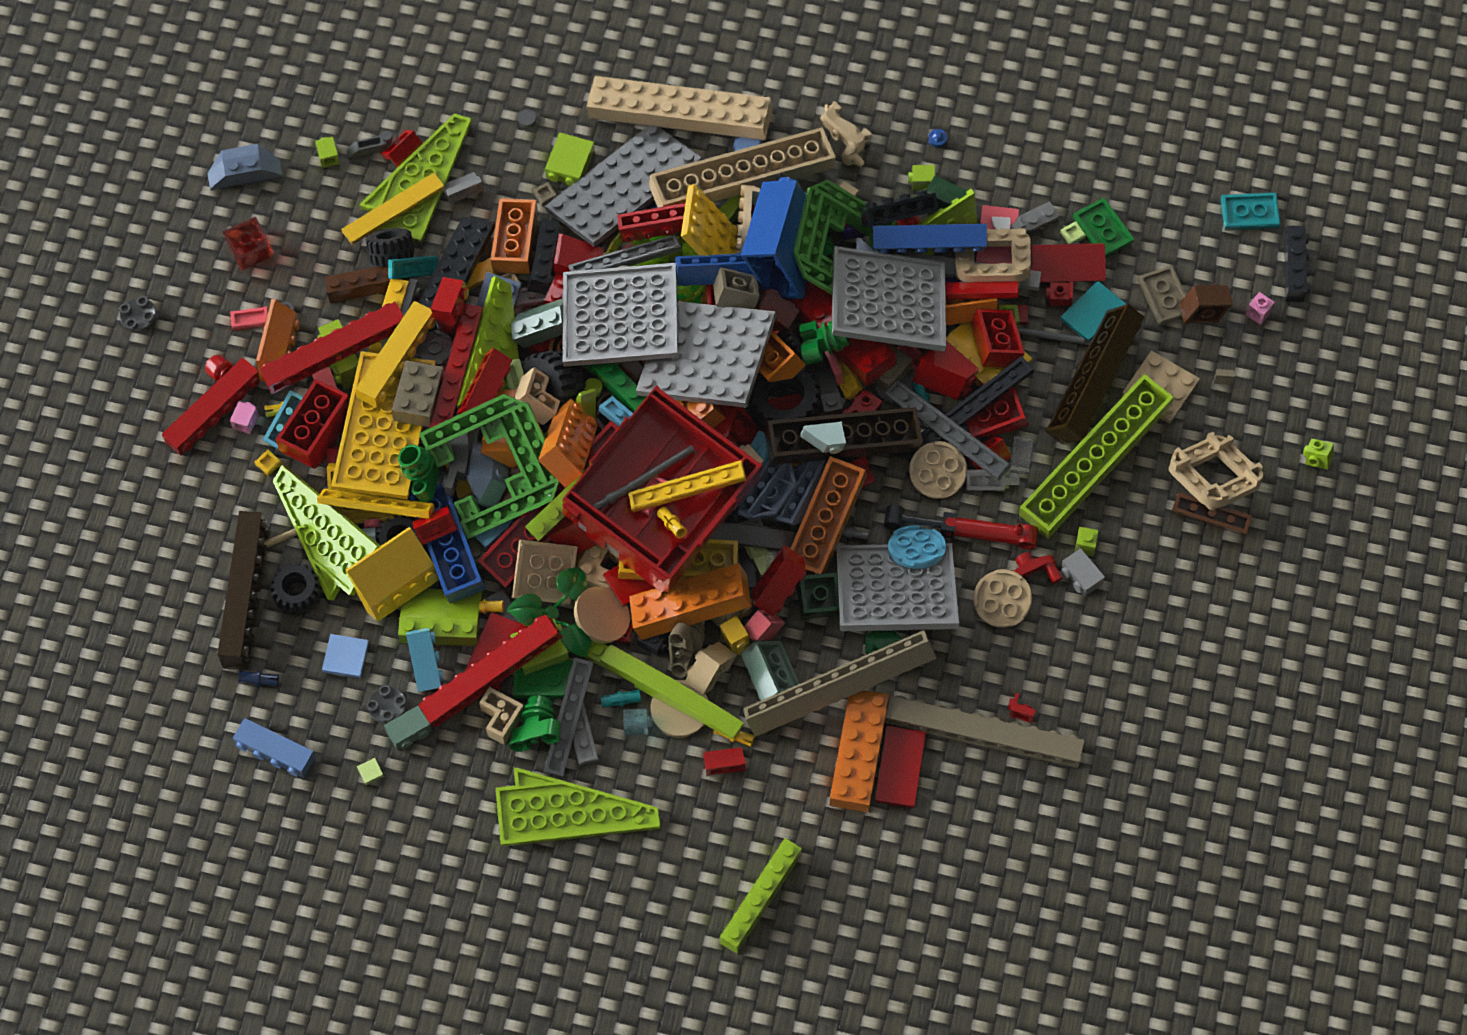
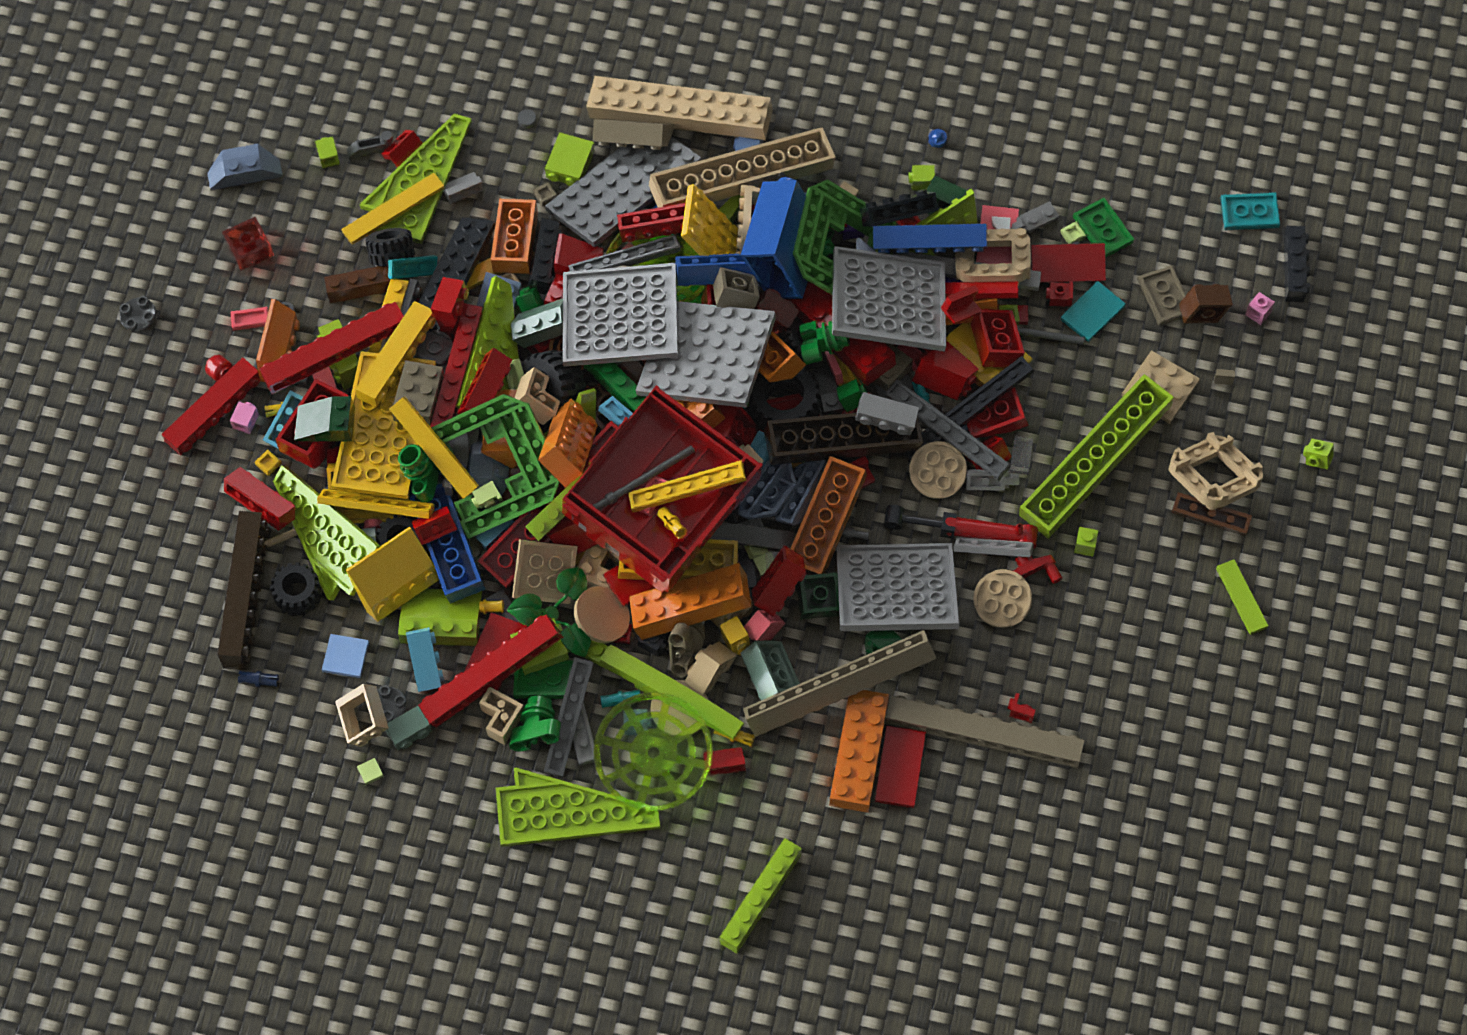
medium blue brick [233,718,316,777] -> none
lime tile [585,378,603,398] -> none
light aqua slope [800,422,846,454] -> none
tan animal [820,101,872,168] -> none
medium azure tile [888,525,946,569] -> none
dark brown brick [1045,304,1144,444] -> none
light grey brick [1061,548,1105,597] -> none
none -> red brick [224,467,295,531]
none -> dark green slope [294,396,355,442]
none -> tan window [335,684,389,747]
none -> yellow tile [389,396,479,499]
none -> yellowish green brick [471,481,503,509]
none -> green brick [516,287,544,312]
none -> dark tan slope [592,119,674,150]
none -> clear neon green dish [594,692,713,811]
none -> green brick [836,379,868,412]
none -> light grey brick [855,392,919,435]
none -> red panel [941,285,982,324]
none -> light grey tile [954,537,1033,557]
none -> lime tile [1216,560,1268,635]

